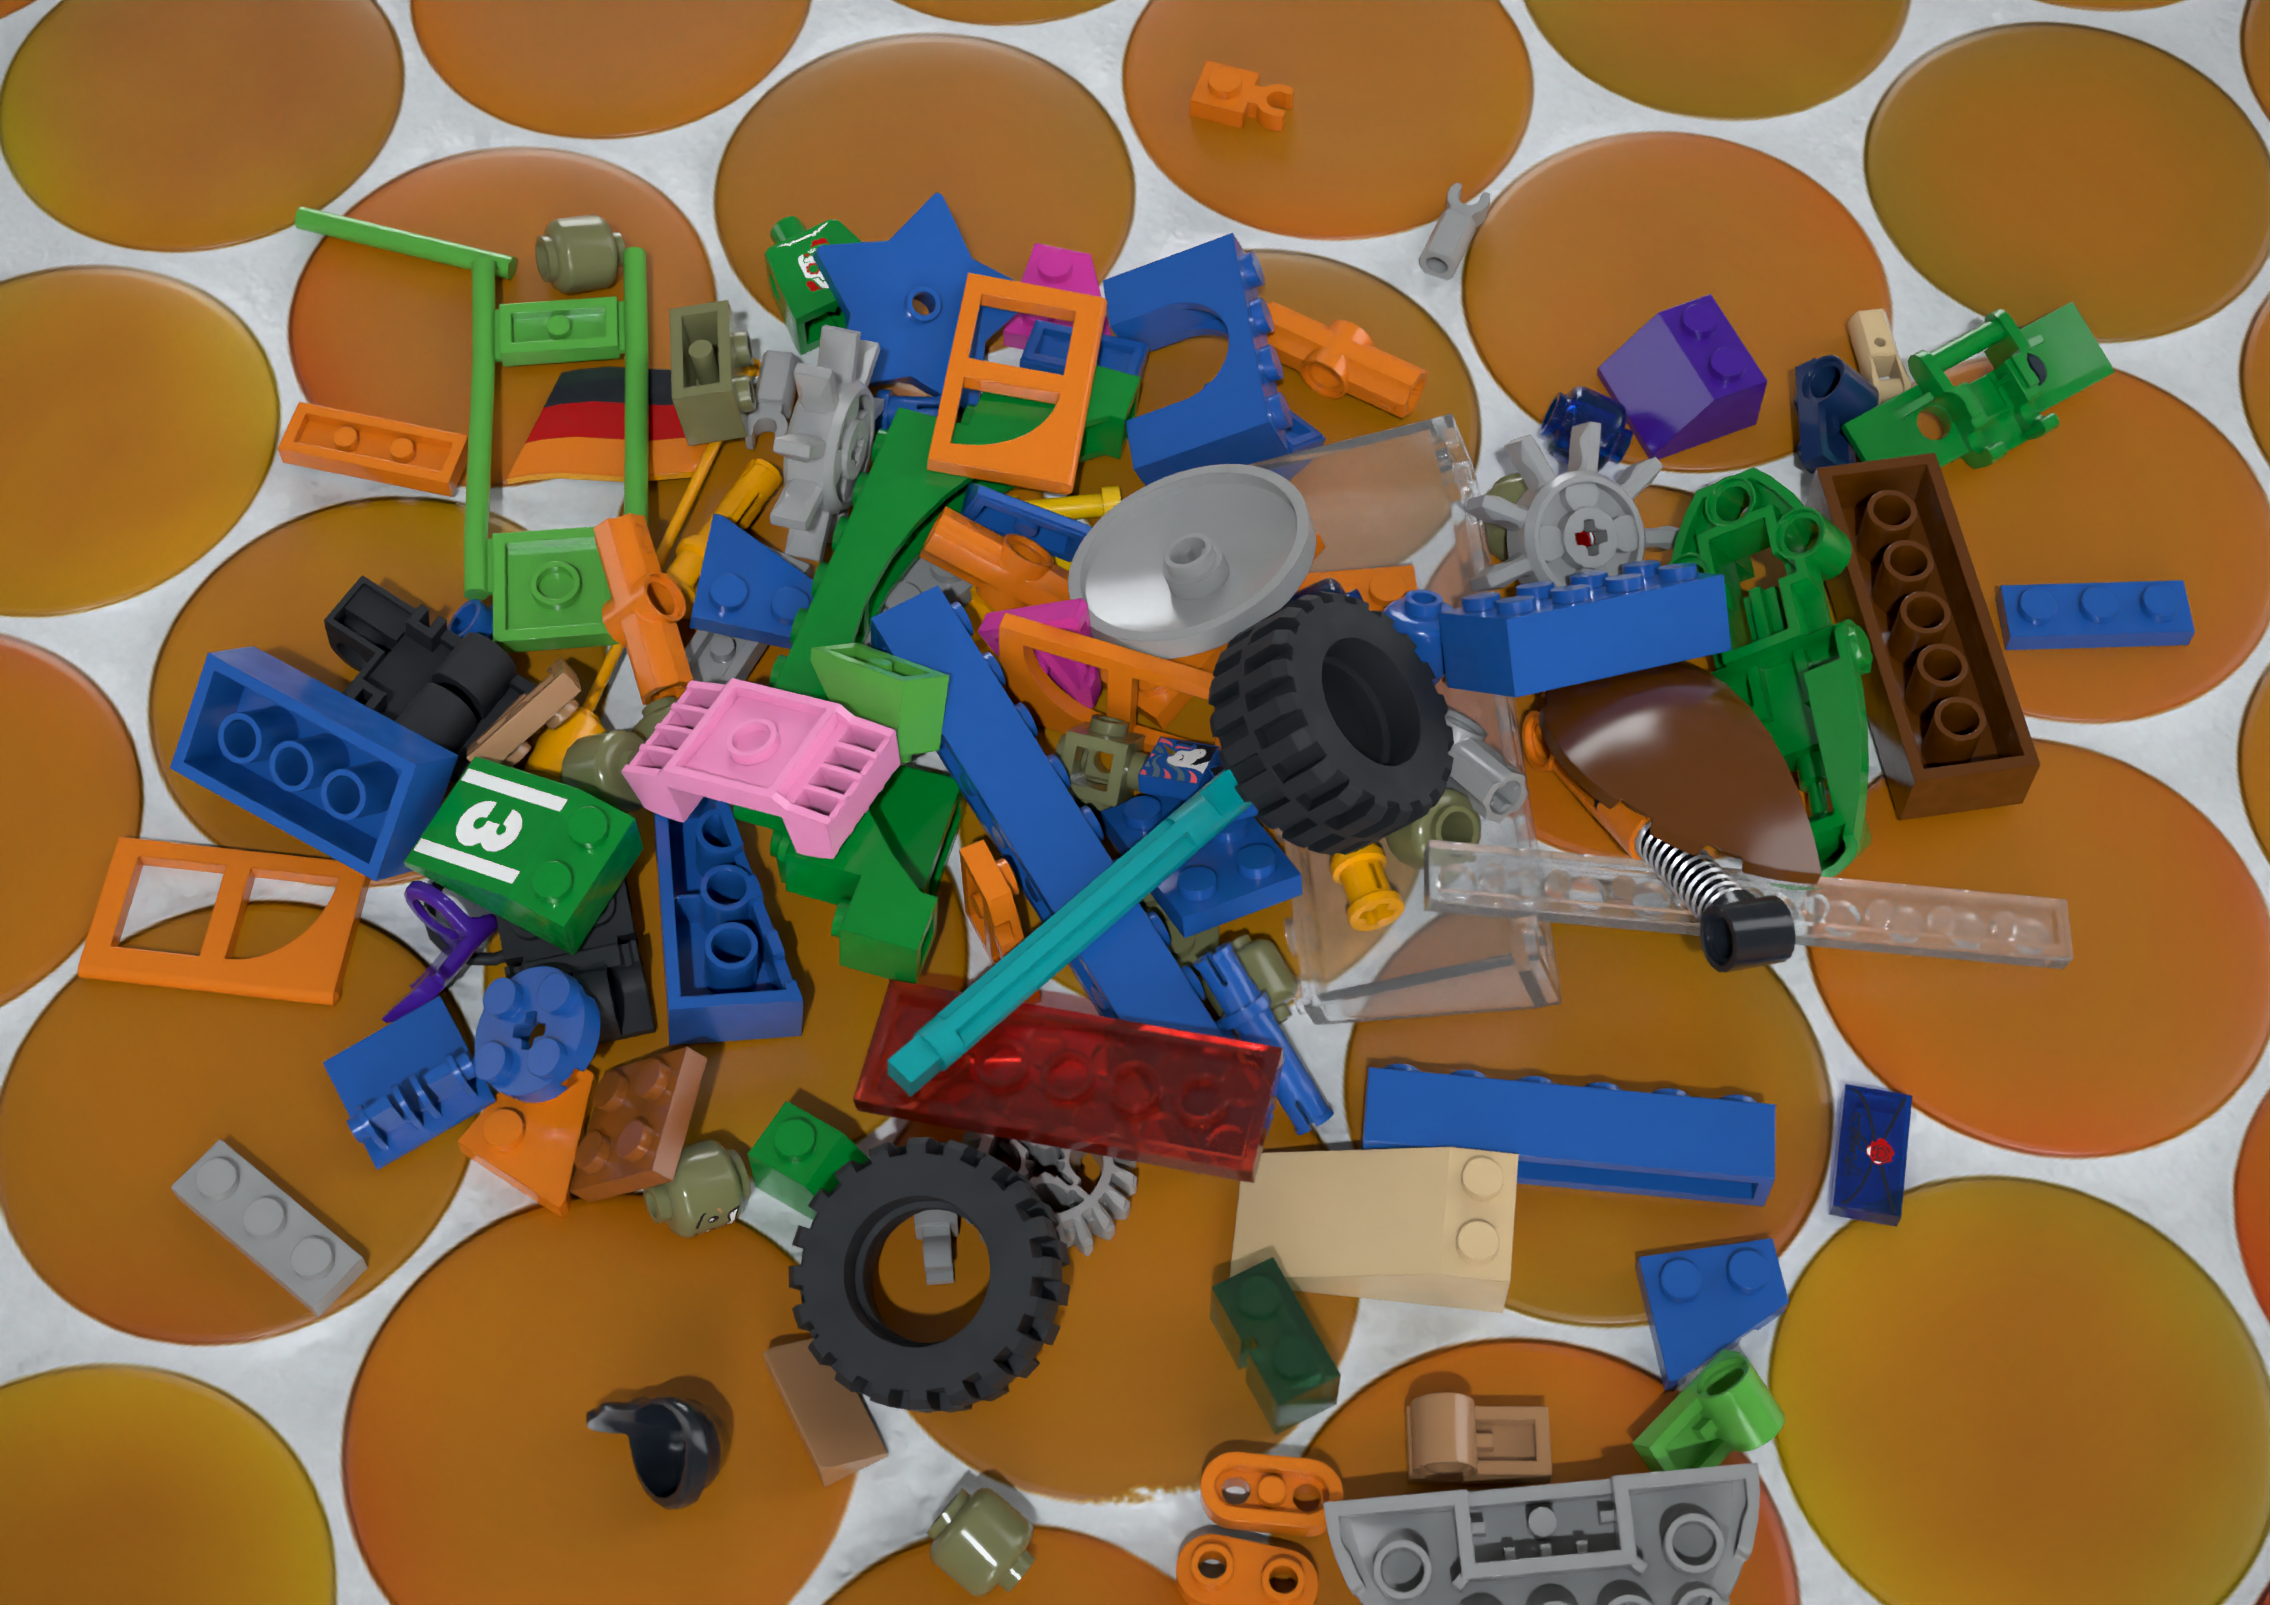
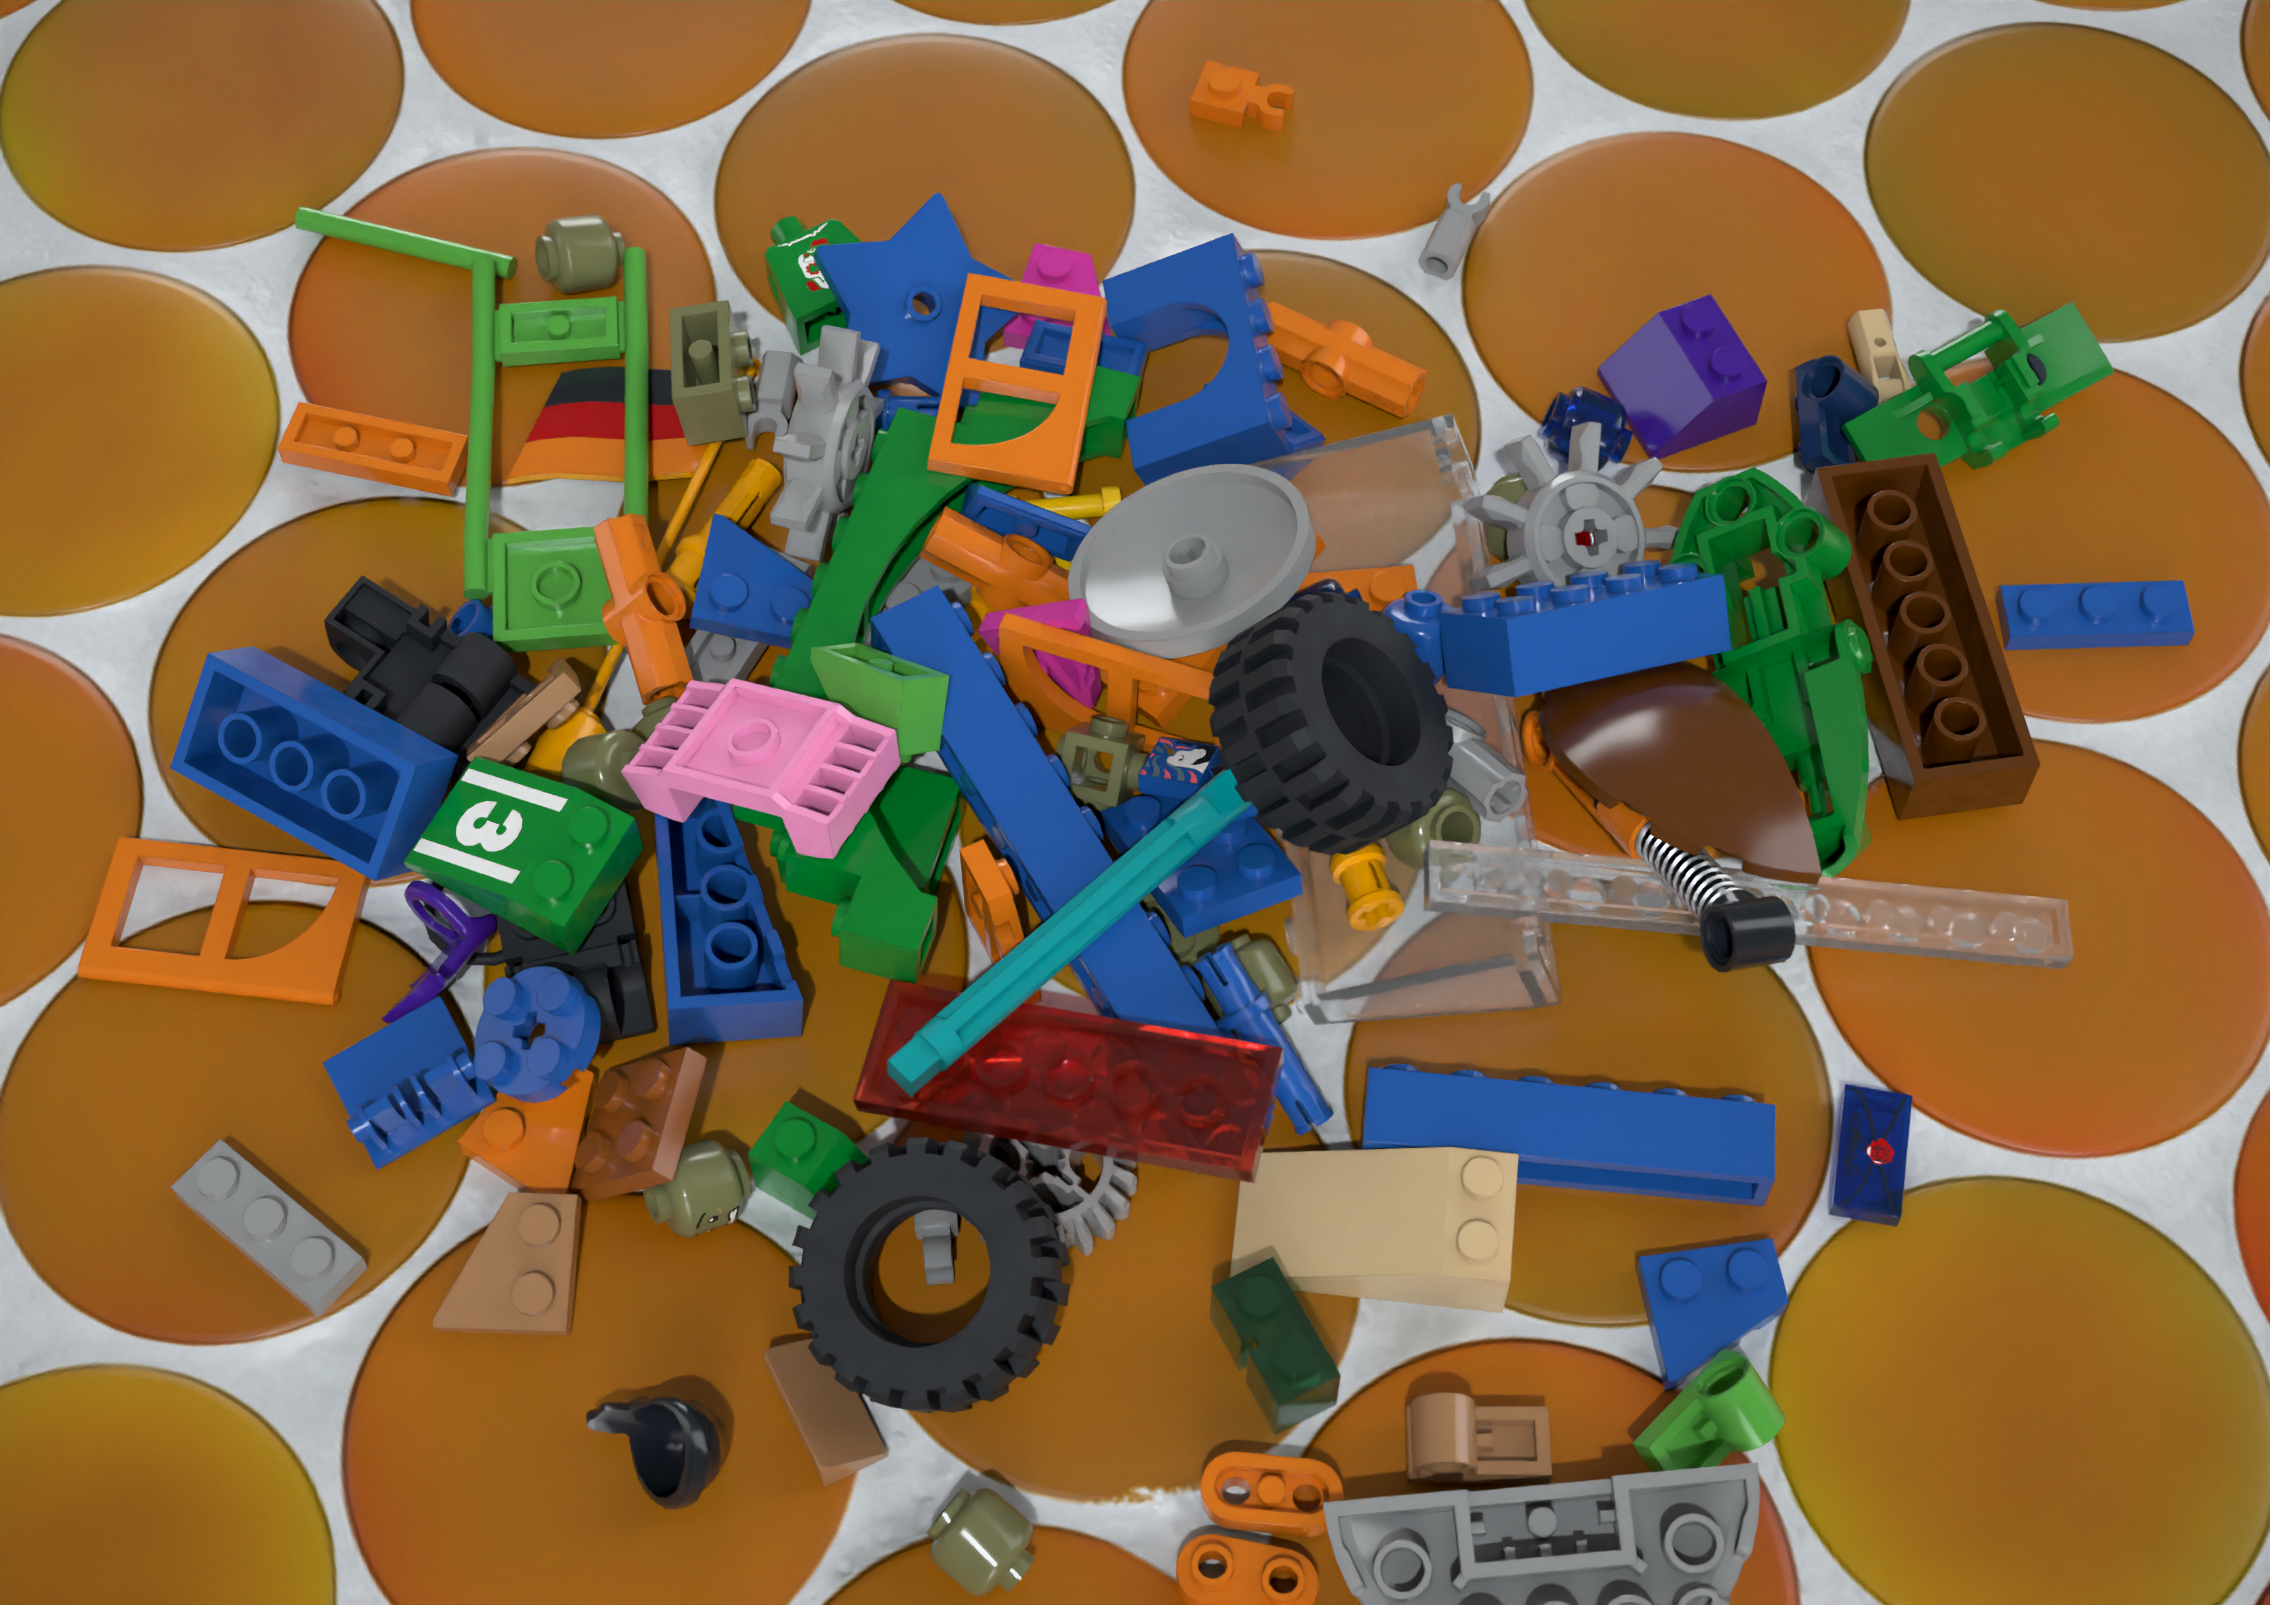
none -> medium nougat wing [433,1192,582,1336]

